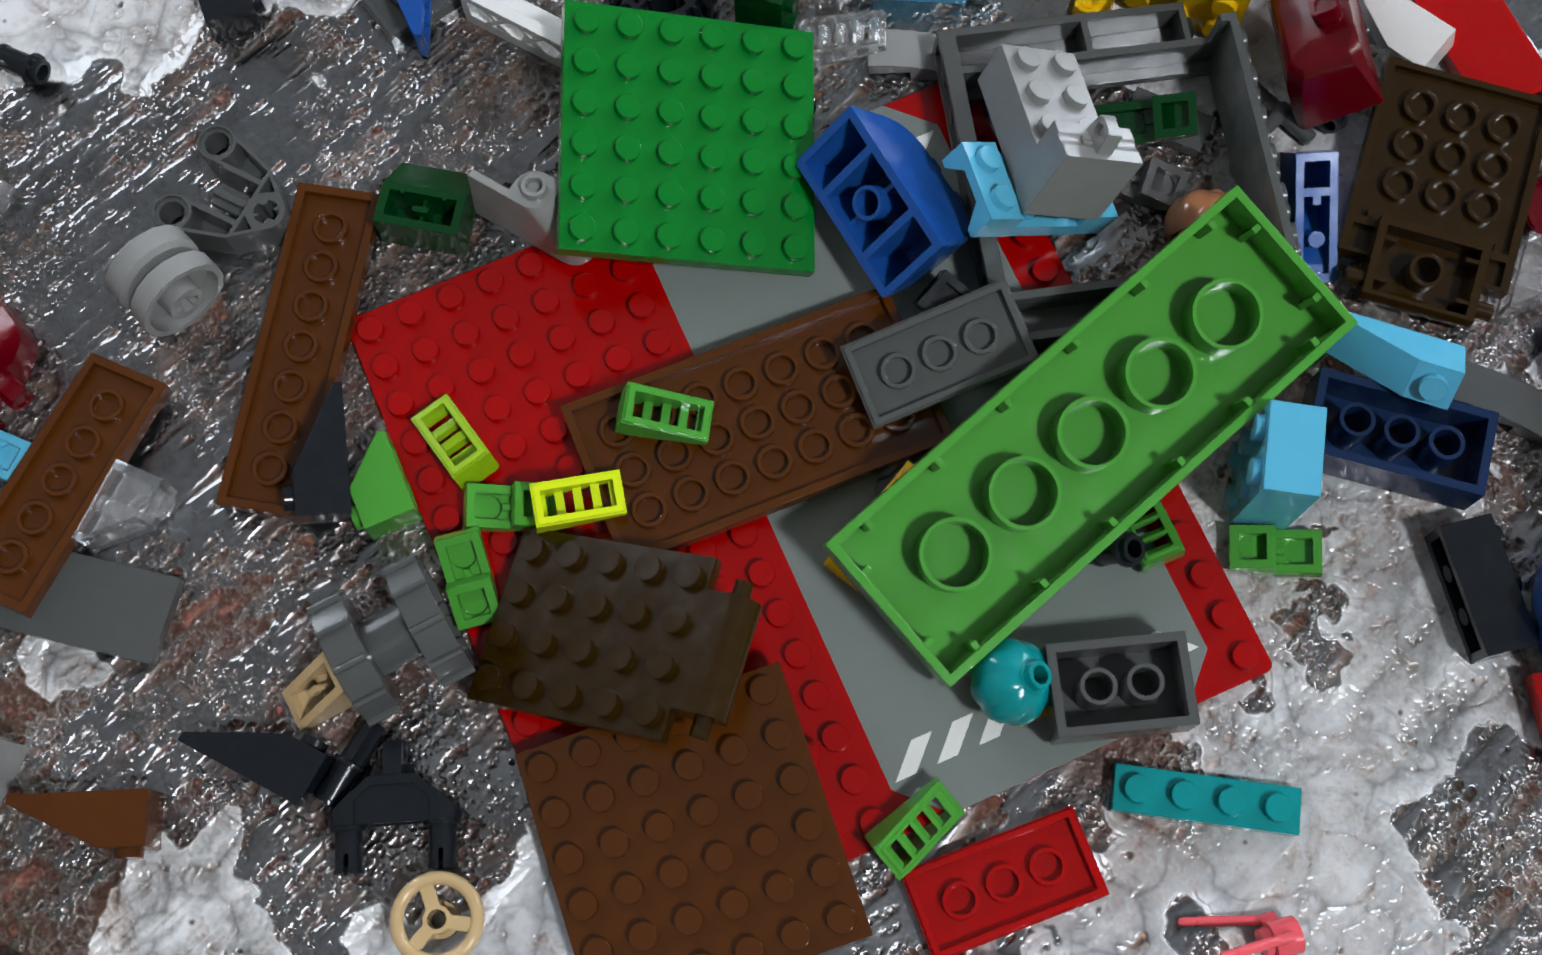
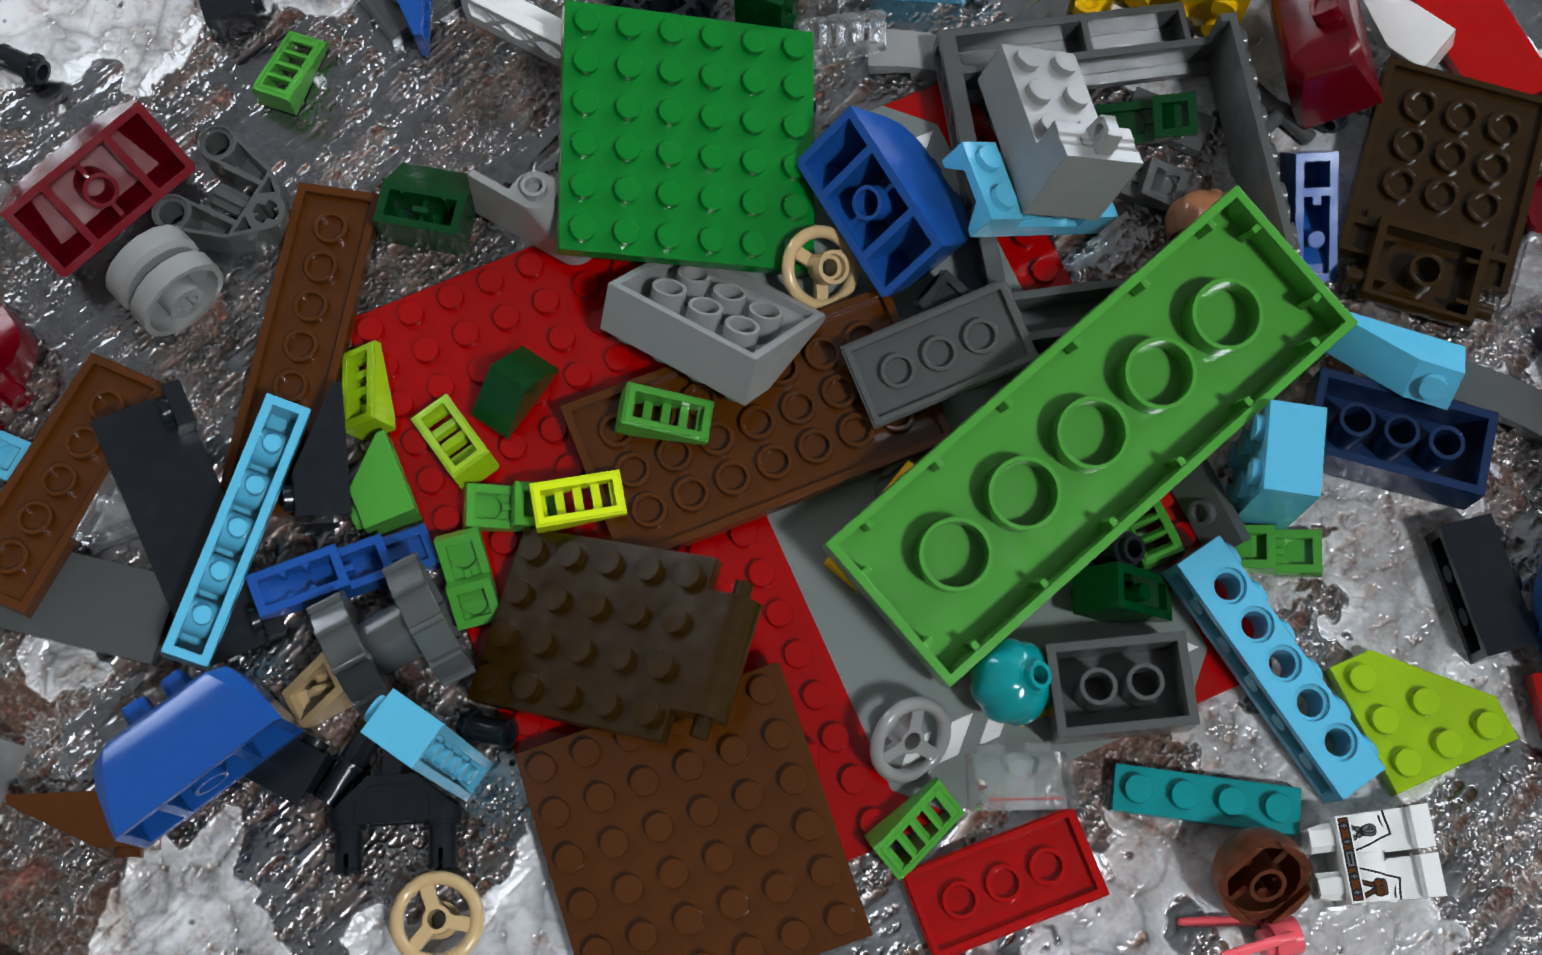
none -> dark red hips [0,100,195,277]
none -> black bracket [92,379,287,671]
none -> blue hips [93,666,305,848]
none -> medium azure brick [161,393,311,672]
none -> blue slope [245,523,441,620]
none -> bright green slope [252,30,329,115]
none -> lime slope [342,340,396,441]
none -> medium azure brick [360,688,494,802]
none -> black pin [456,708,518,748]
none -> dark green slope [471,346,559,440]
none -> light grey slope [600,262,826,406]
none -> tan piece [782,225,859,310]
none -> light grey piece [870,696,951,783]
none -> clear slope [965,743,1078,811]
none -> dark green slope [1071,561,1172,622]
none -> medium azure brick [1162,535,1386,803]
none -> dark grey plate [1171,460,1251,548]
none -> copper cylinder [1211,826,1313,925]
none -> white hips [1299,803,1447,906]
none -> lime plate [1325,650,1519,796]

